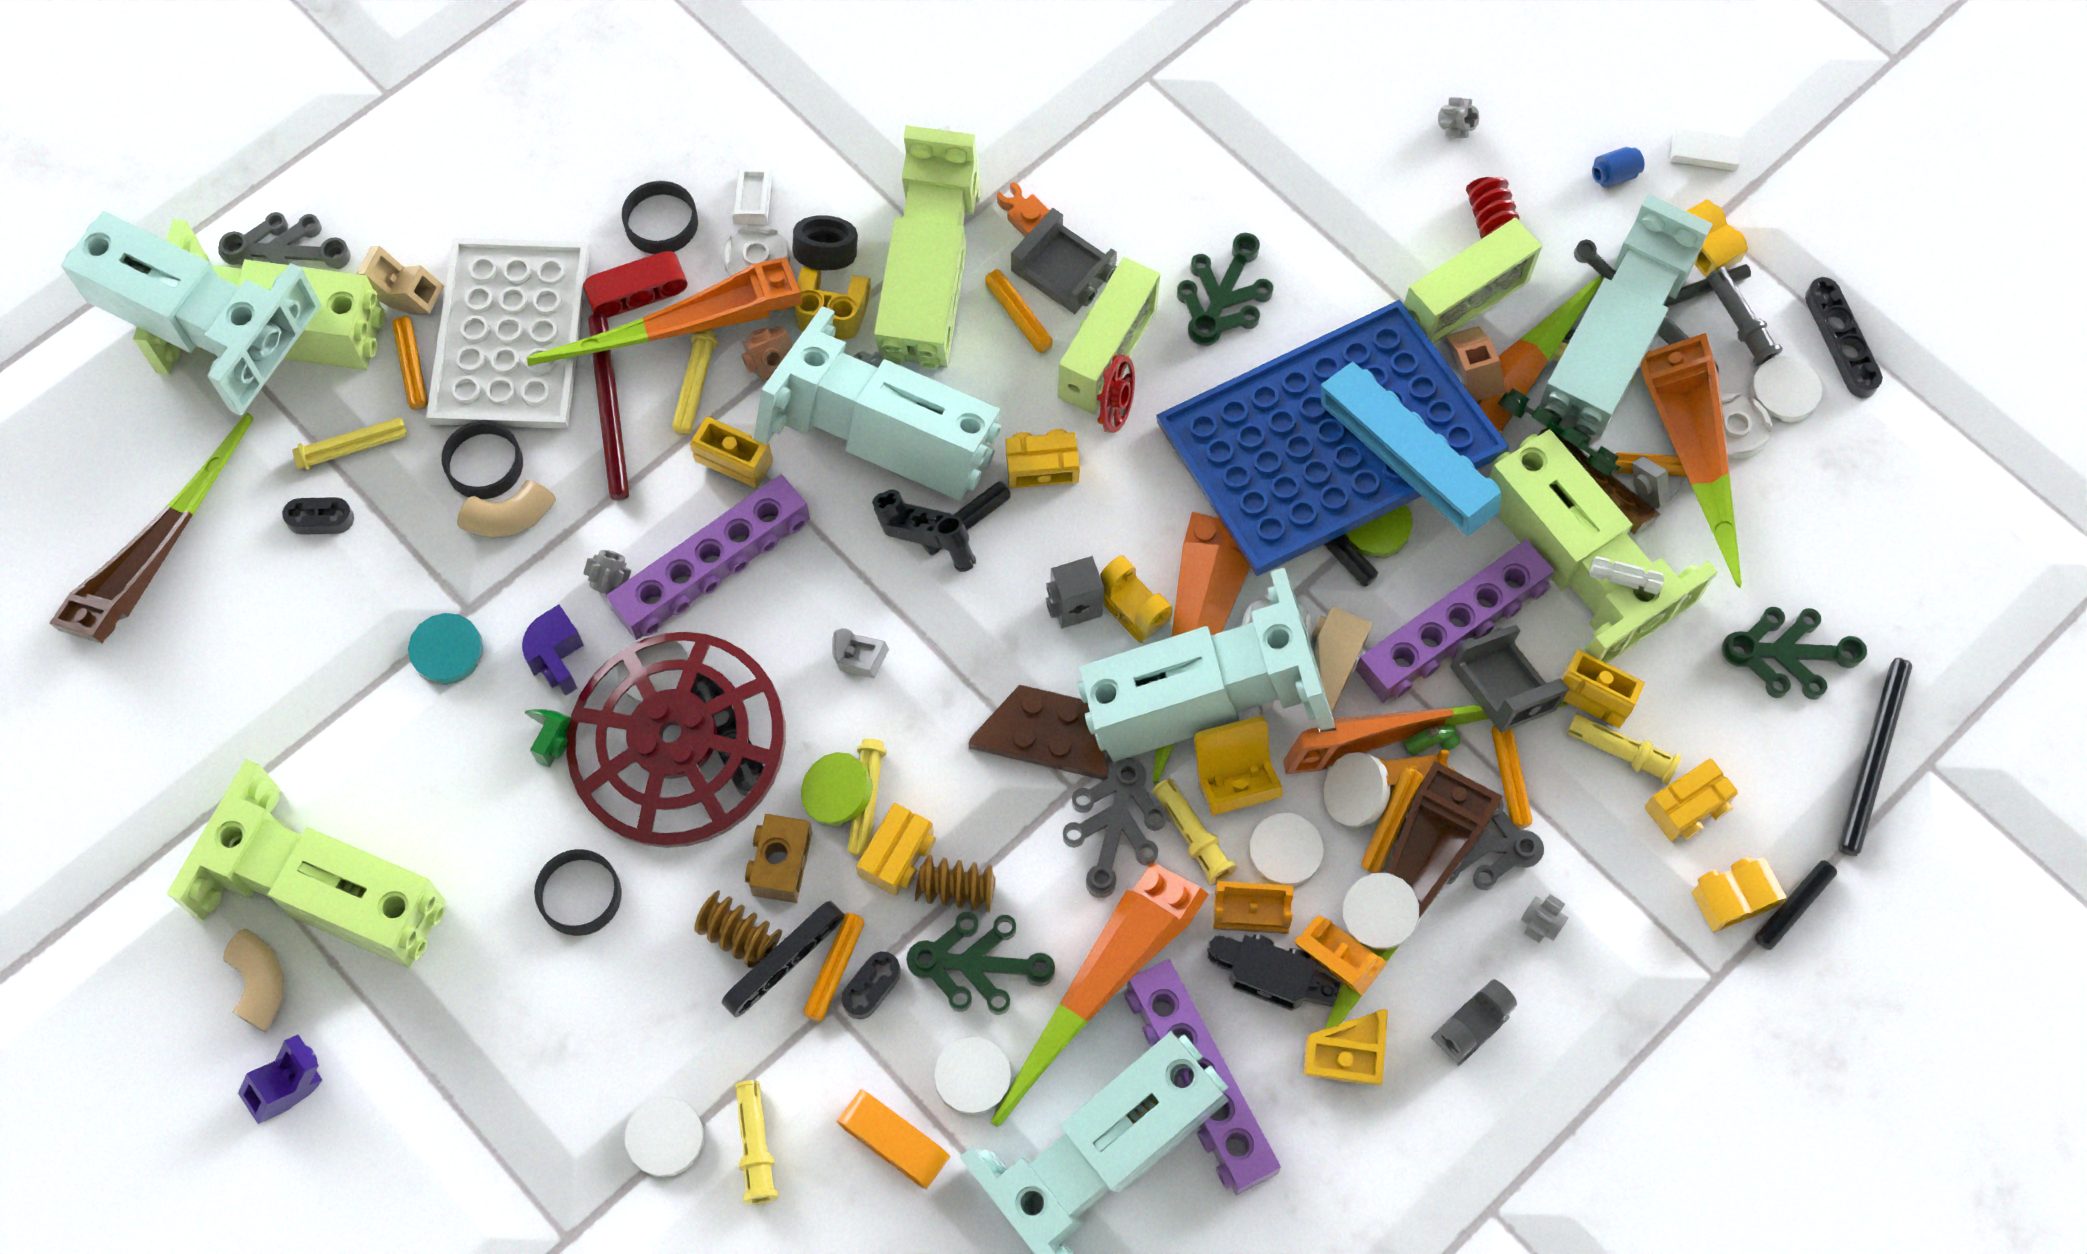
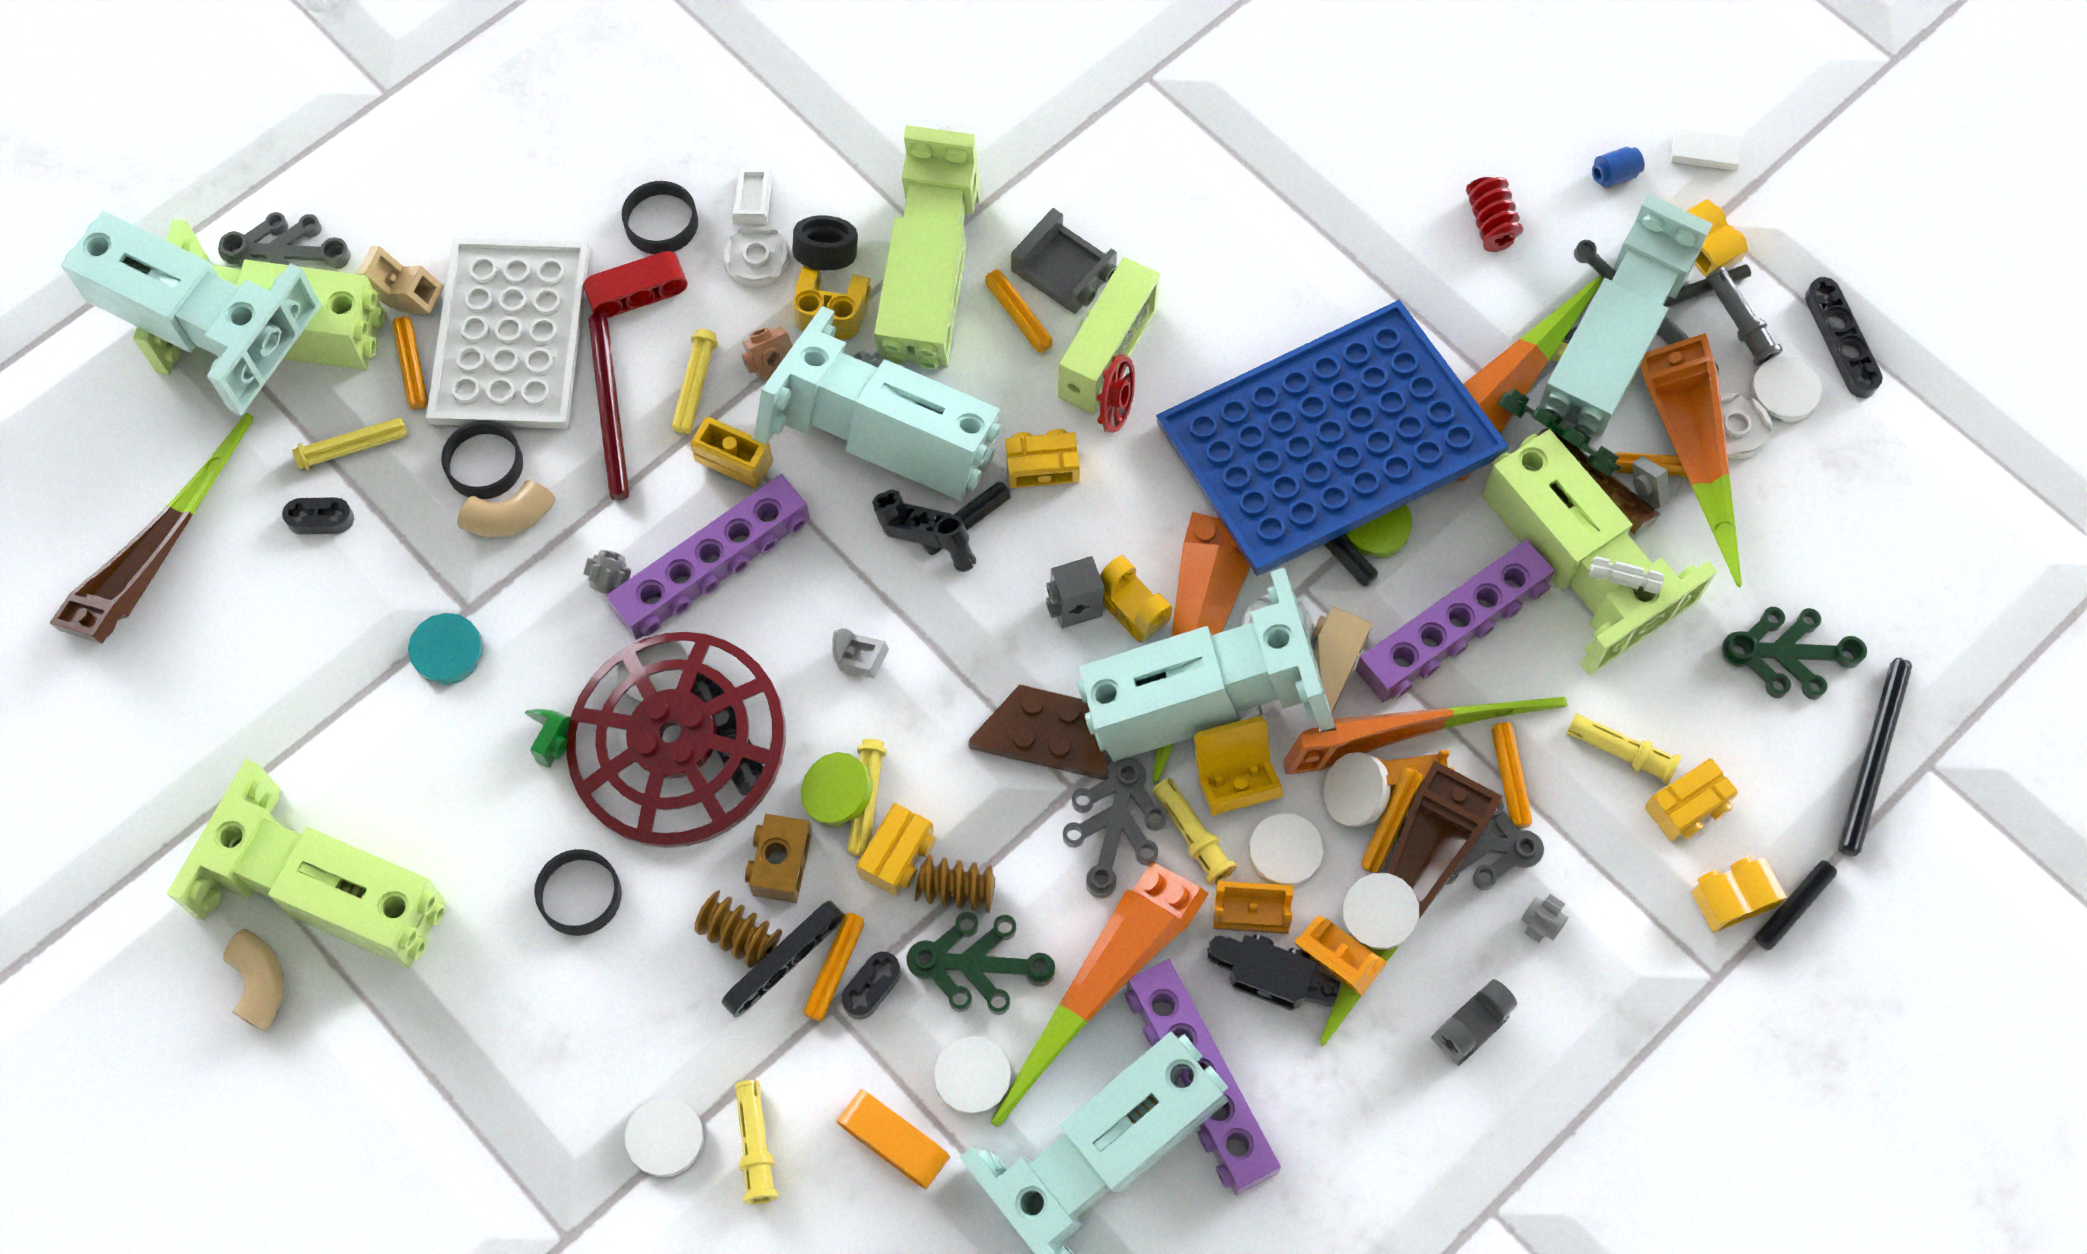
dark purple brick [238,1035,322,1124] -> none
dark purple brick [522,604,584,696] -> none
orange plate [526,257,802,366] -> none
orange plate [997,182,1050,237] -> none
dark green plant [1177,233,1273,346] -> none
yellow wing [1303,1009,1388,1086] -> none
medium azure brick [1321,361,1501,537] -> none
yellowish green brick [1404,217,1542,345] -> none
bright green arm [1404,724,1461,756] -> none
light grey gear [1438,97,1479,138] -> none
nougat slope [1445,326,1506,401] -> none
dark grey panel [1450,625,1569,733] -> none
yellow brick [1561,649,1645,729] -> none

